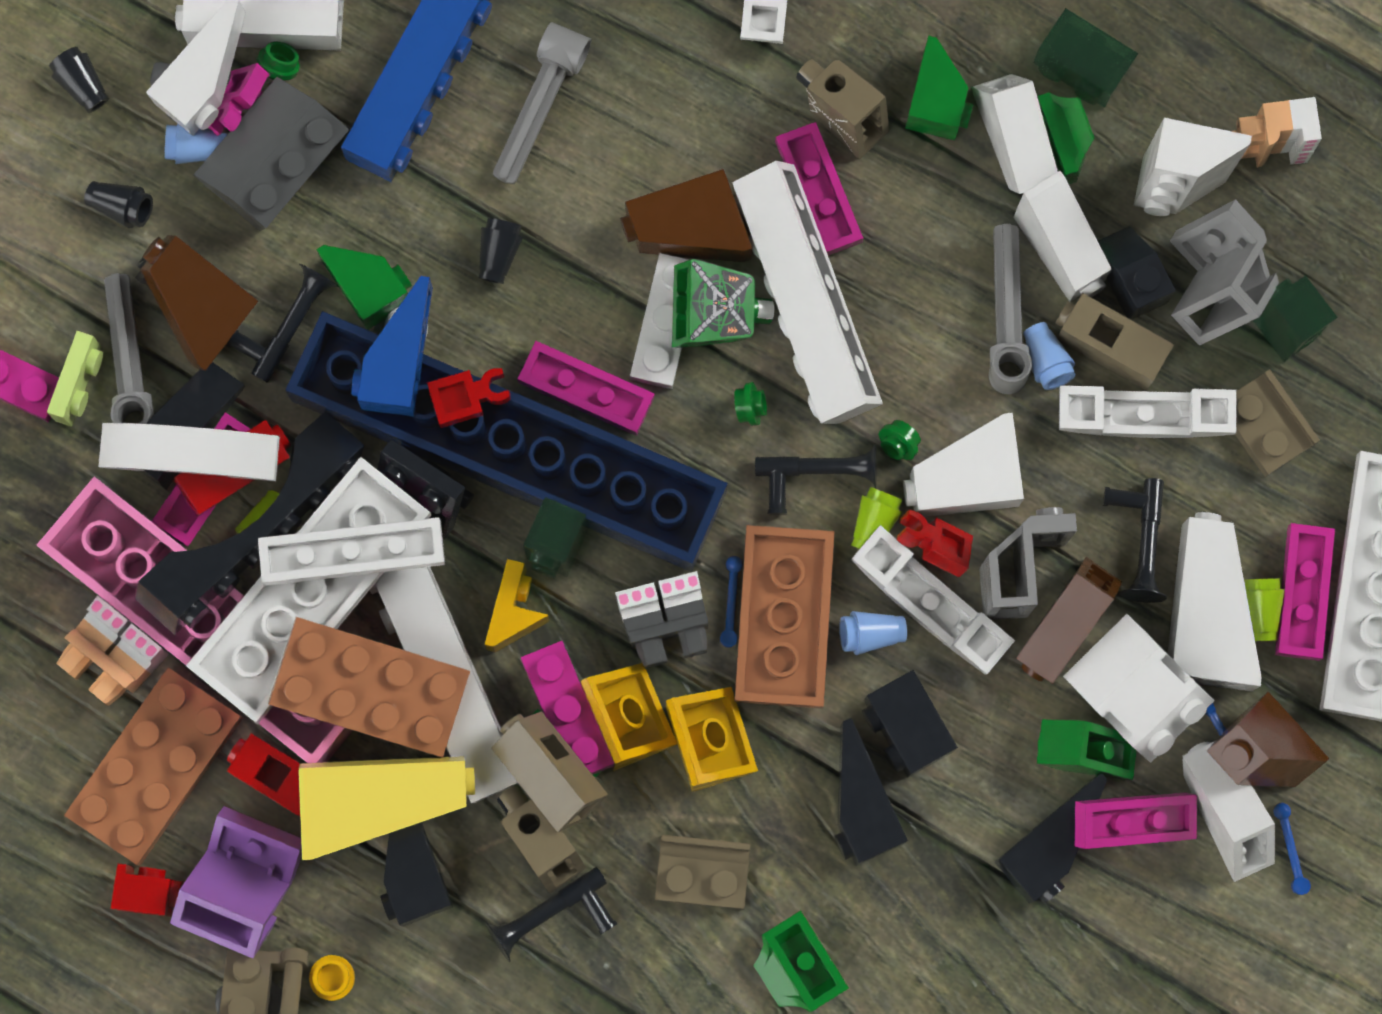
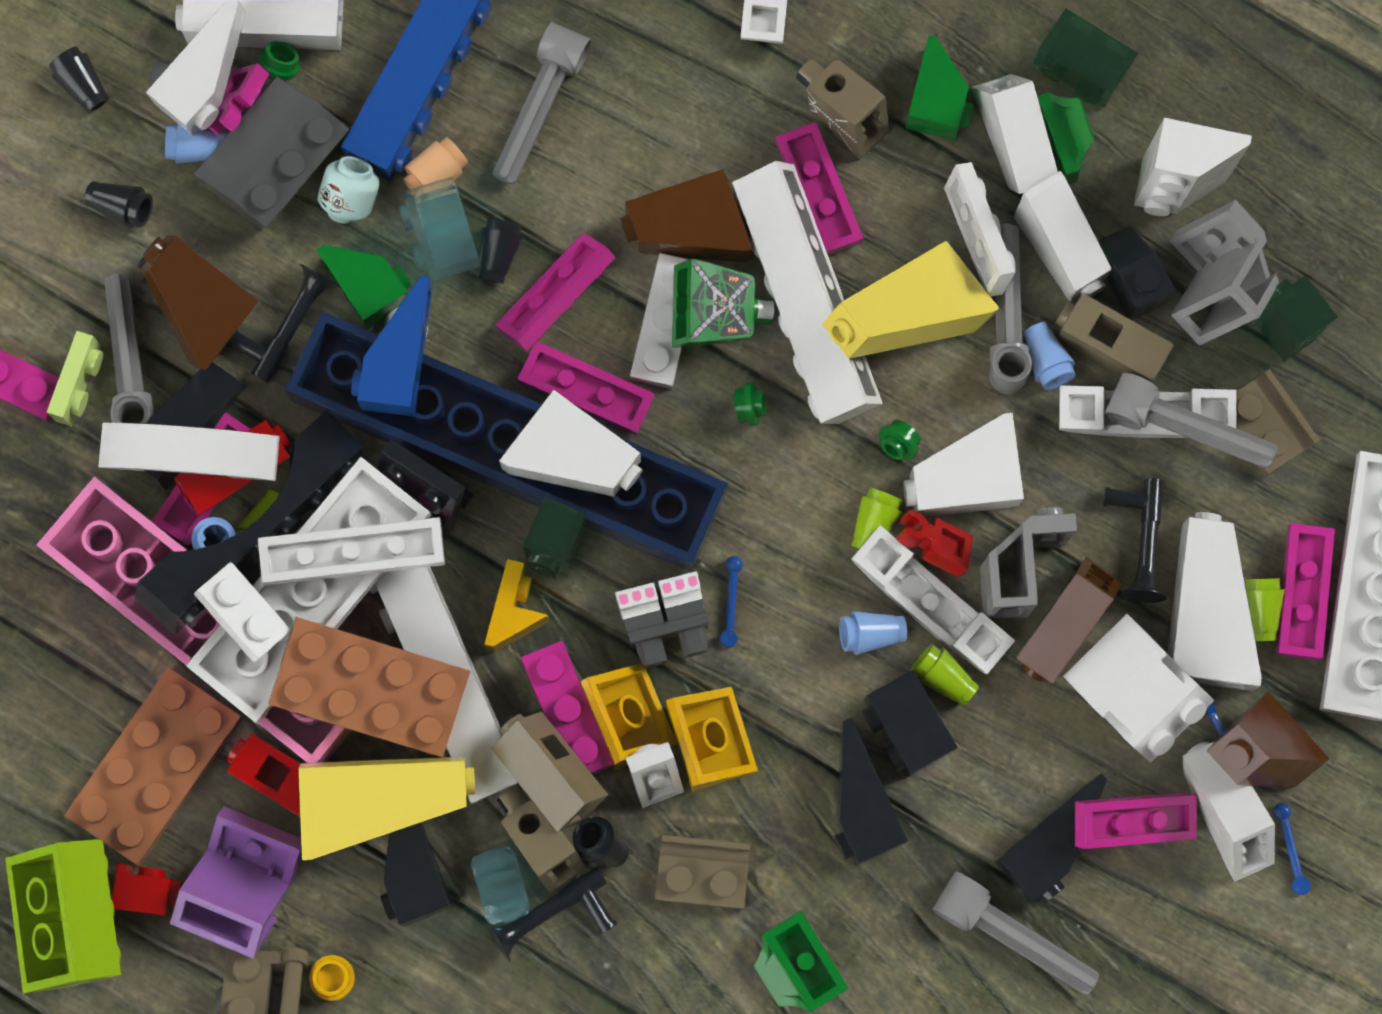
light nougat hips [56,595,169,706] -> none
red plate [427,368,511,428] -> none
nougat plate [734,525,835,709] -> none
black piece [755,443,877,515] -> none
green slope [1037,719,1137,780] -> none
hips [1232,97,1322,168] -> none
none -> lime brick [5,839,121,994]
none -> light blue cone [192,517,236,550]
none -> white plate [194,562,291,662]
none -> light aqua head [317,156,379,224]
none -> clear light blue brick [398,177,481,282]
none -> light nougat brick [403,137,469,200]
none -> clear light blue gear [470,847,530,925]
none -> dark pink plate [495,233,615,351]
none -> white slope [499,390,642,497]
none -> black cone [572,817,629,867]
none -> white plate [626,742,684,808]
none -> light yellow slope [822,241,999,359]
none -> lime cone [911,644,979,706]
none -> light grey axle [932,871,1099,995]
none -> white plate [944,162,1016,297]
none -> light grey axle [1104,373,1278,468]

